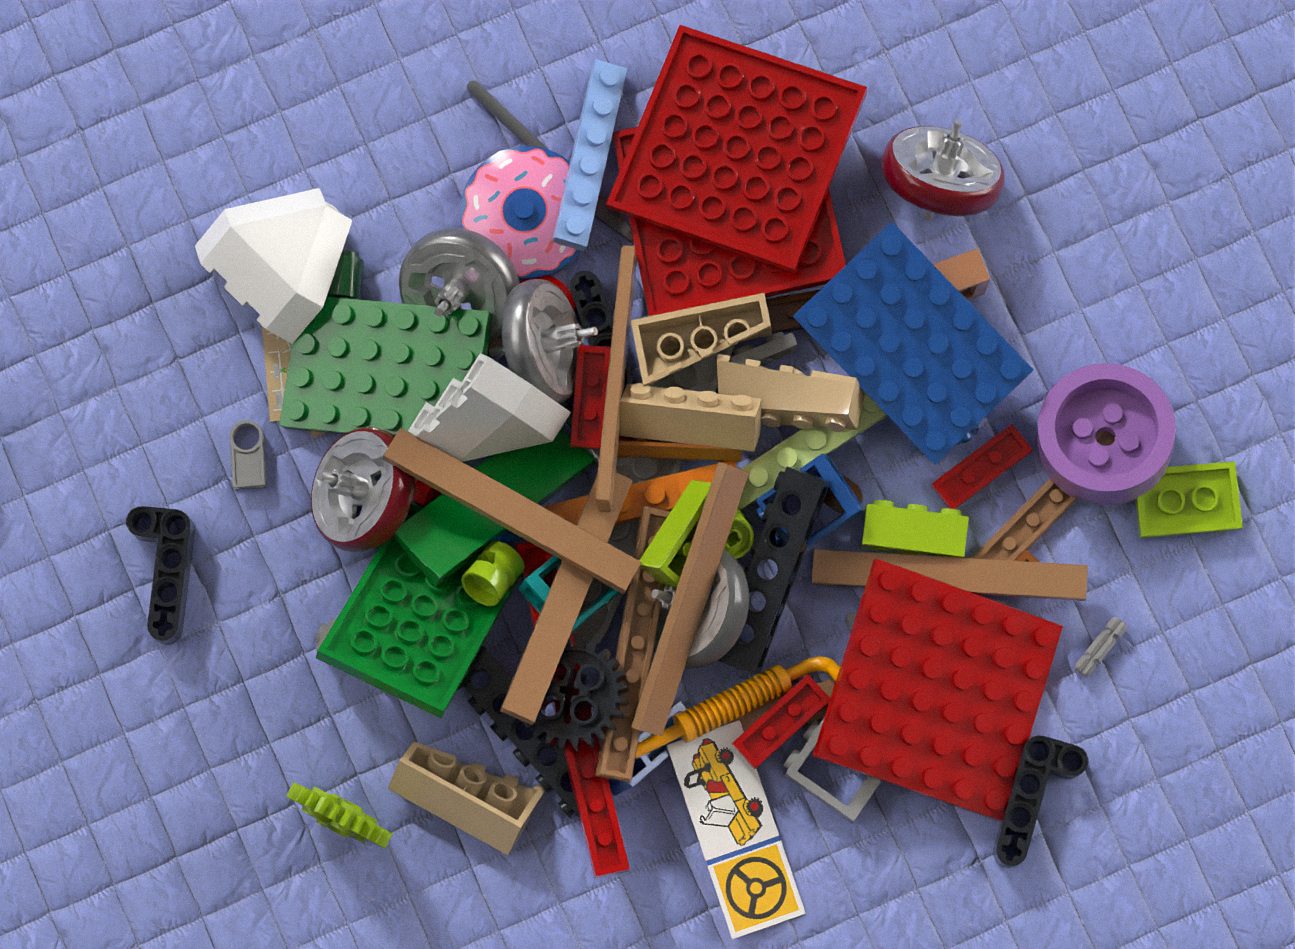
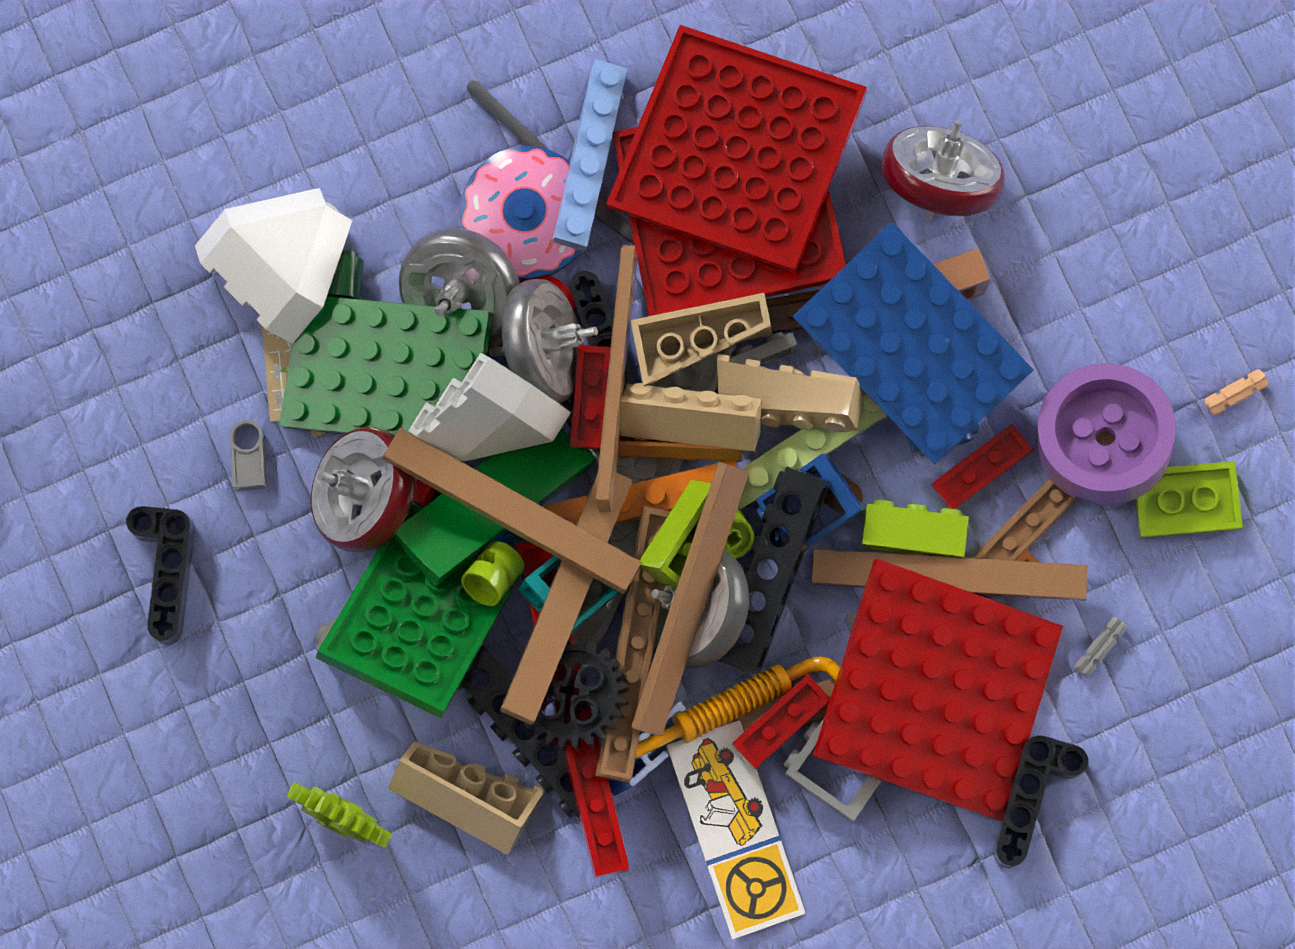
none -> light nougat axle [1204,369,1268,416]

